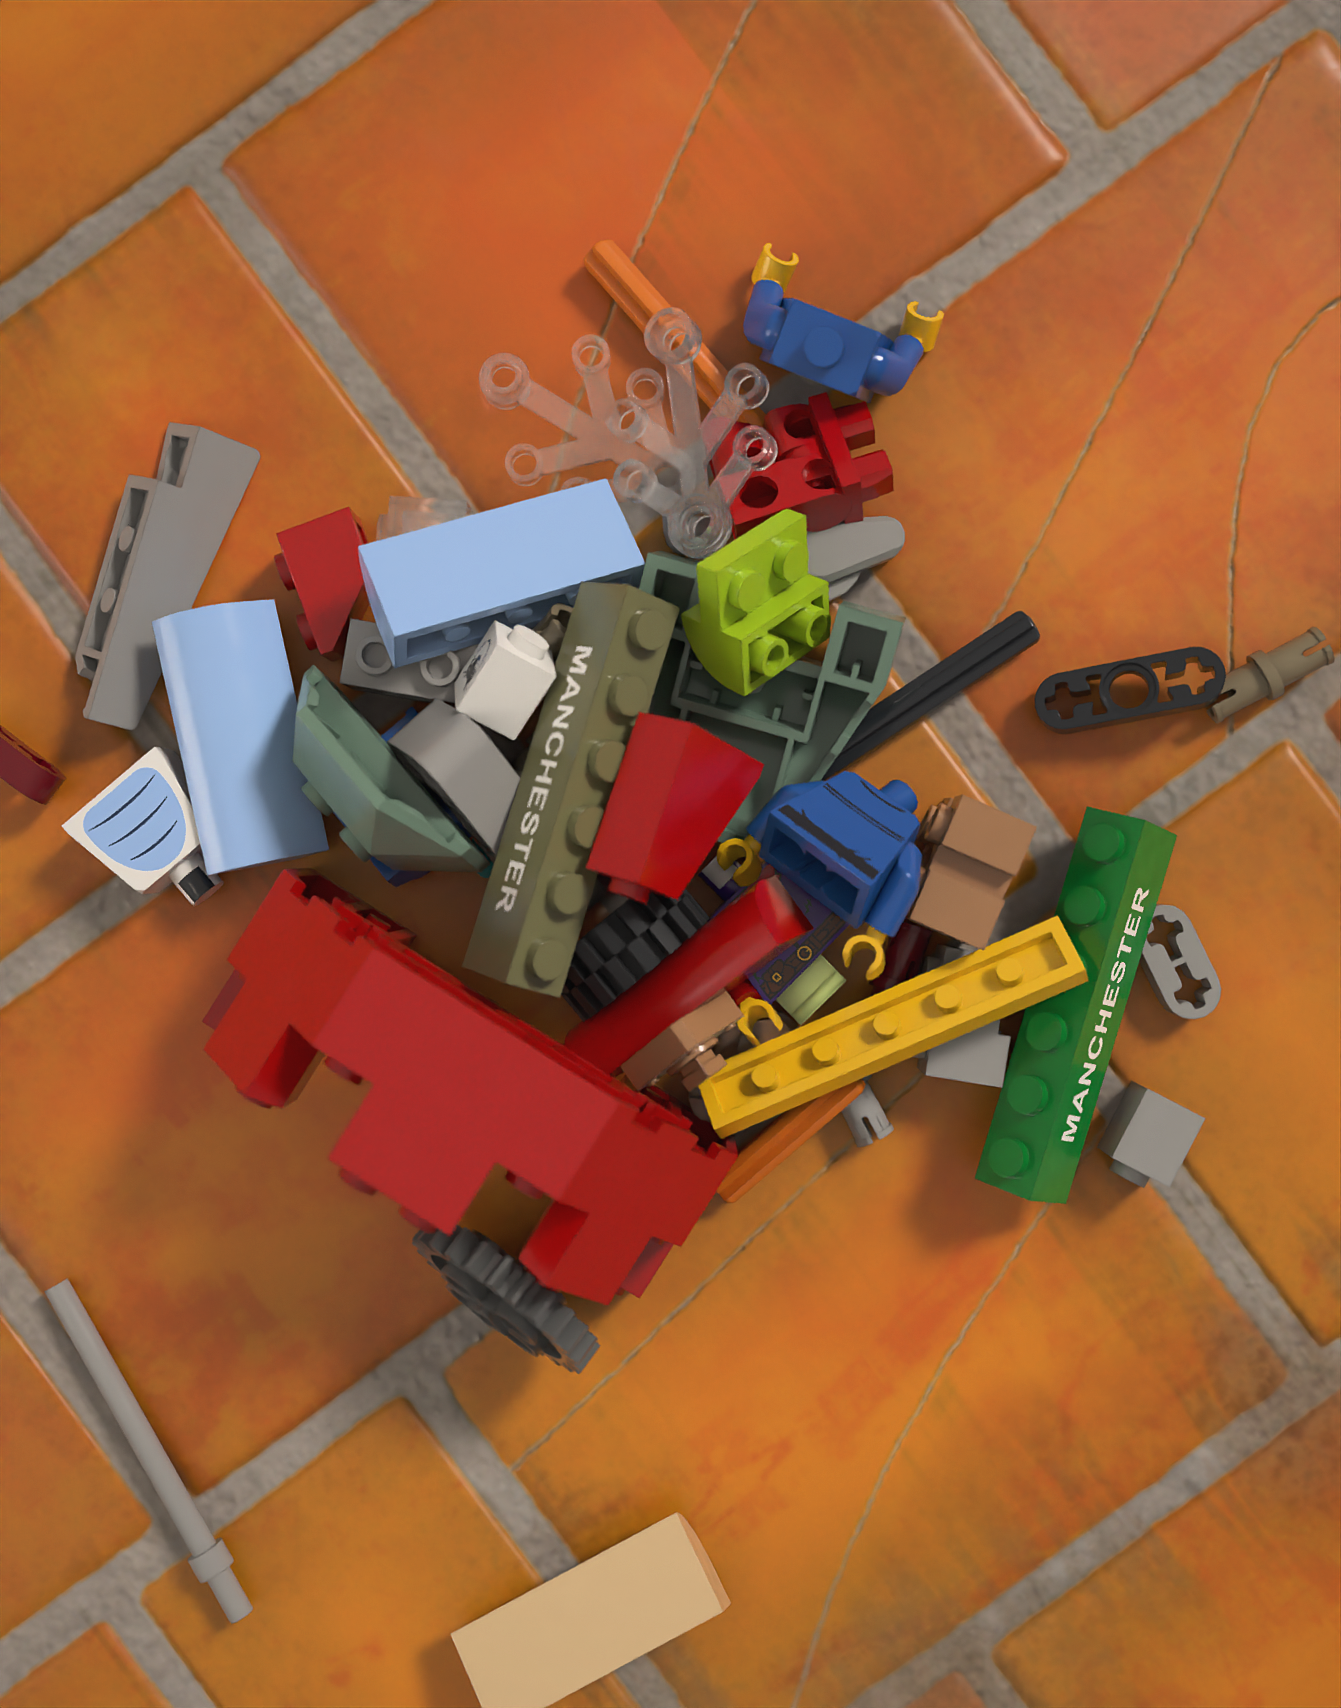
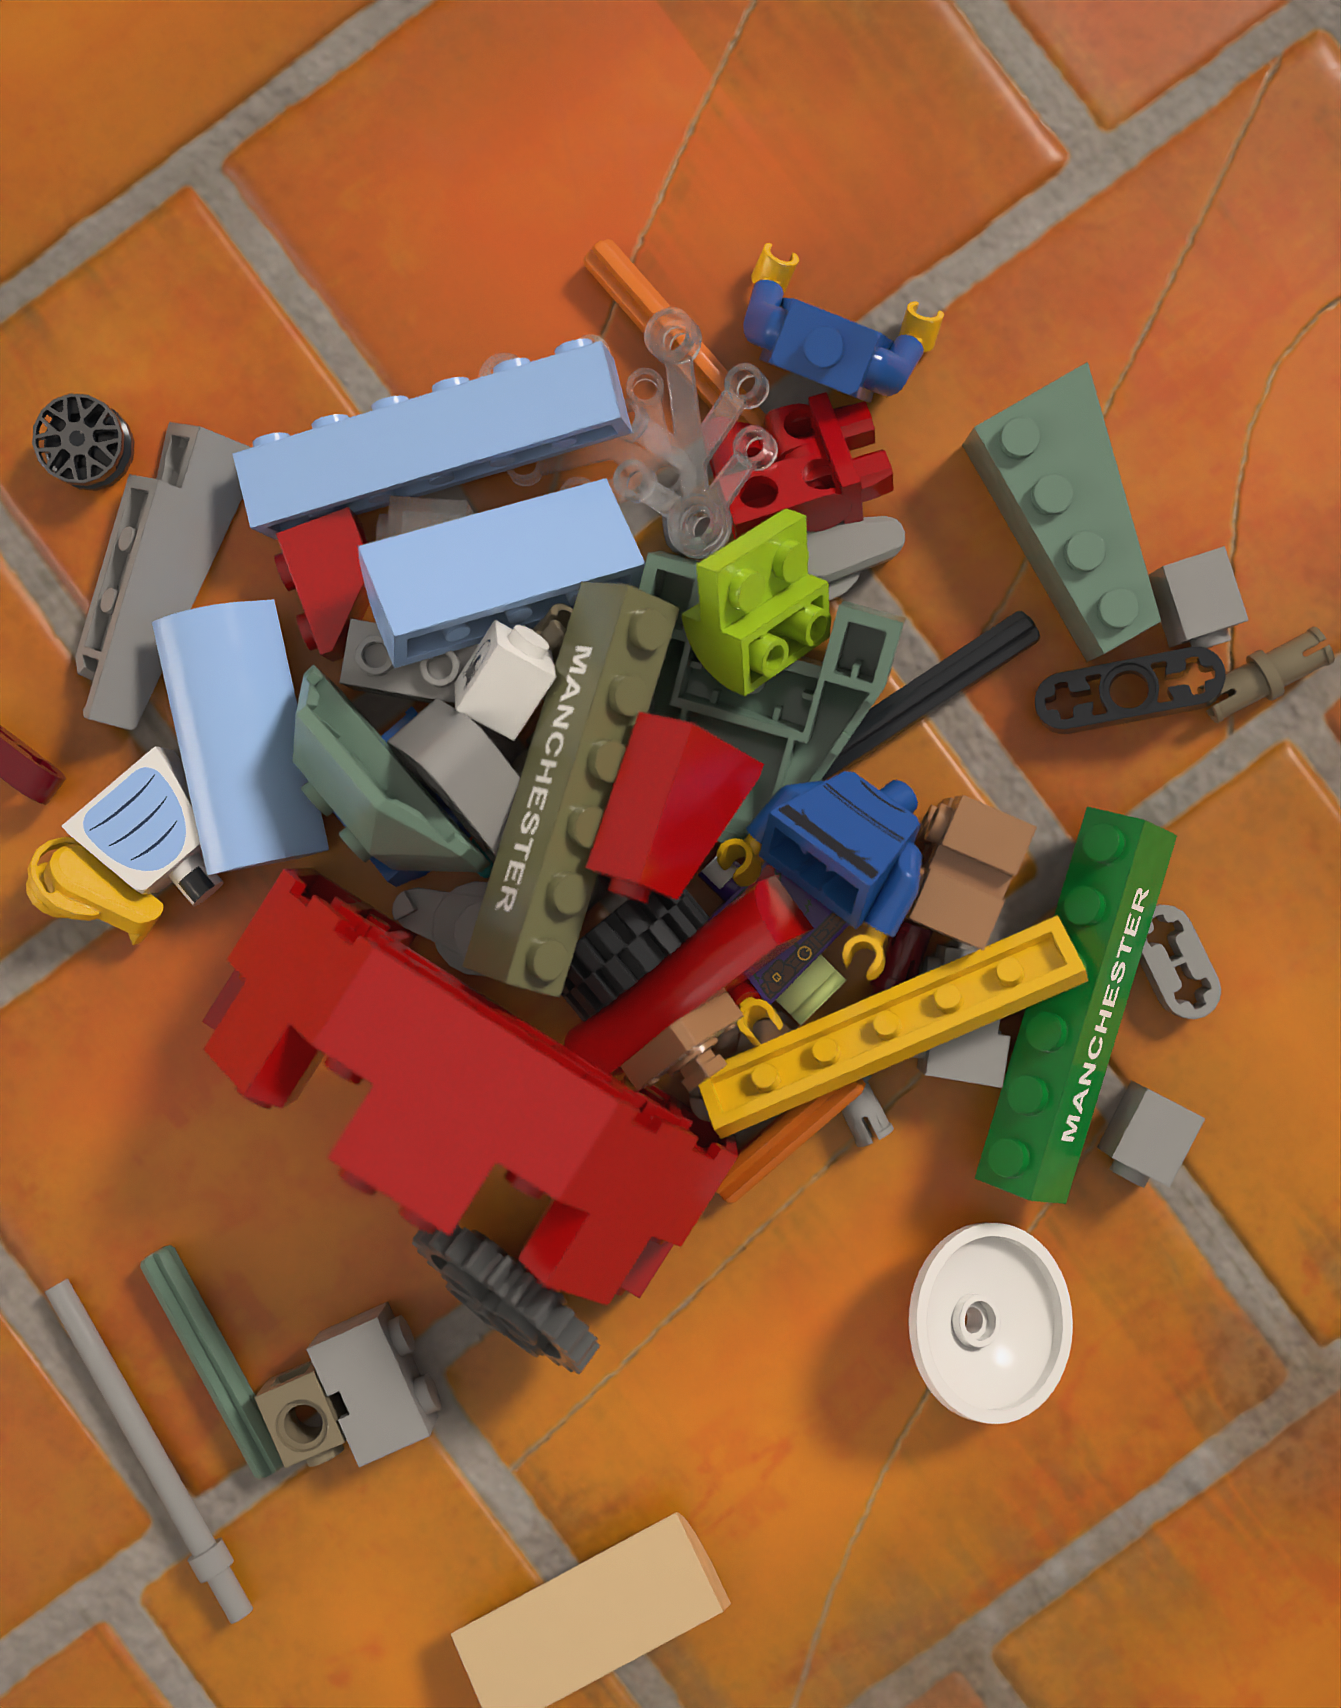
none -> yellow piece [26,837,164,945]
none -> wheel [32,394,135,491]
none -> sand green axle [140,1245,284,1479]
none -> light blue brick [232,339,633,539]
none -> dark tan brick [254,1361,349,1468]
none -> light grey brick [306,1302,441,1467]
none -> light grey piece [392,881,488,976]
none -> white dish [909,1223,1073,1424]
none -> sand green wedge [962,362,1161,662]
none -> light grey brick [1148,546,1249,648]

